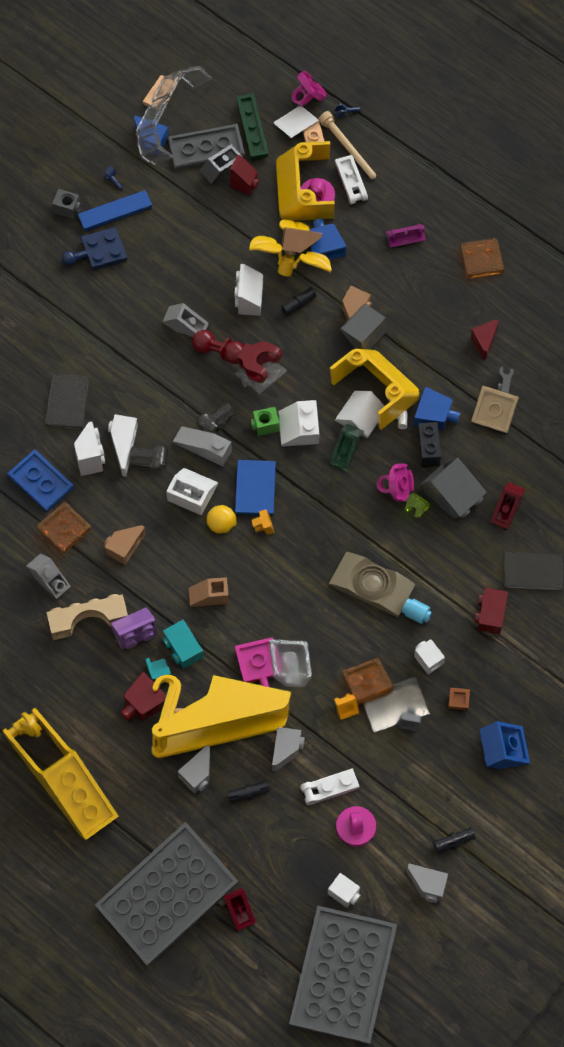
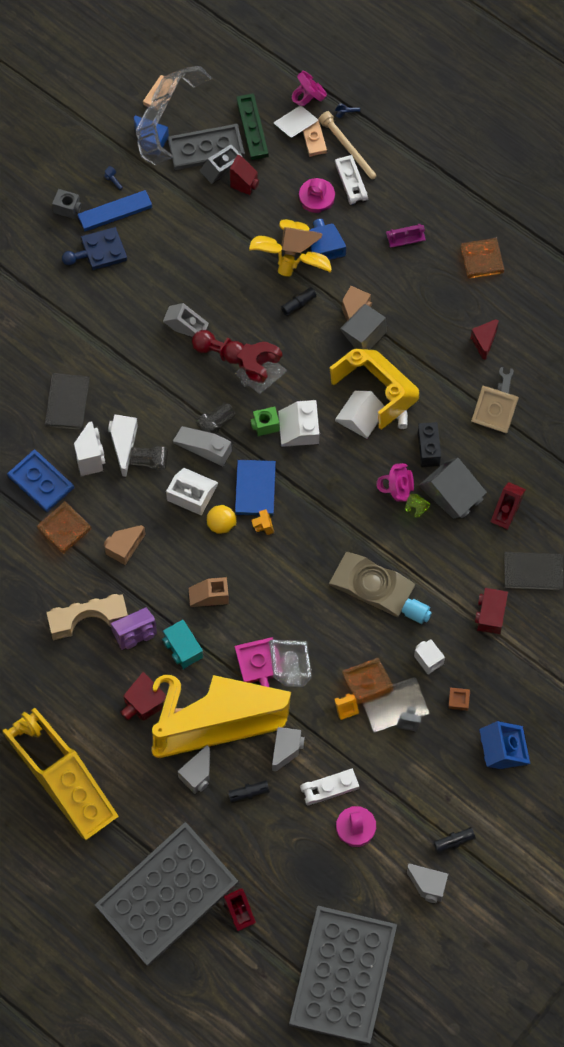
light grey slope [26,554,71,599] -> none
teal panel [145,658,171,684] -> none
white slope [235,264,263,316] -> none
yellow windscreen [276,141,335,221] -> none
white brick [328,873,361,908] -> none
clear green slope [330,424,364,471] -> none
blue torso [414,387,461,430] -> none

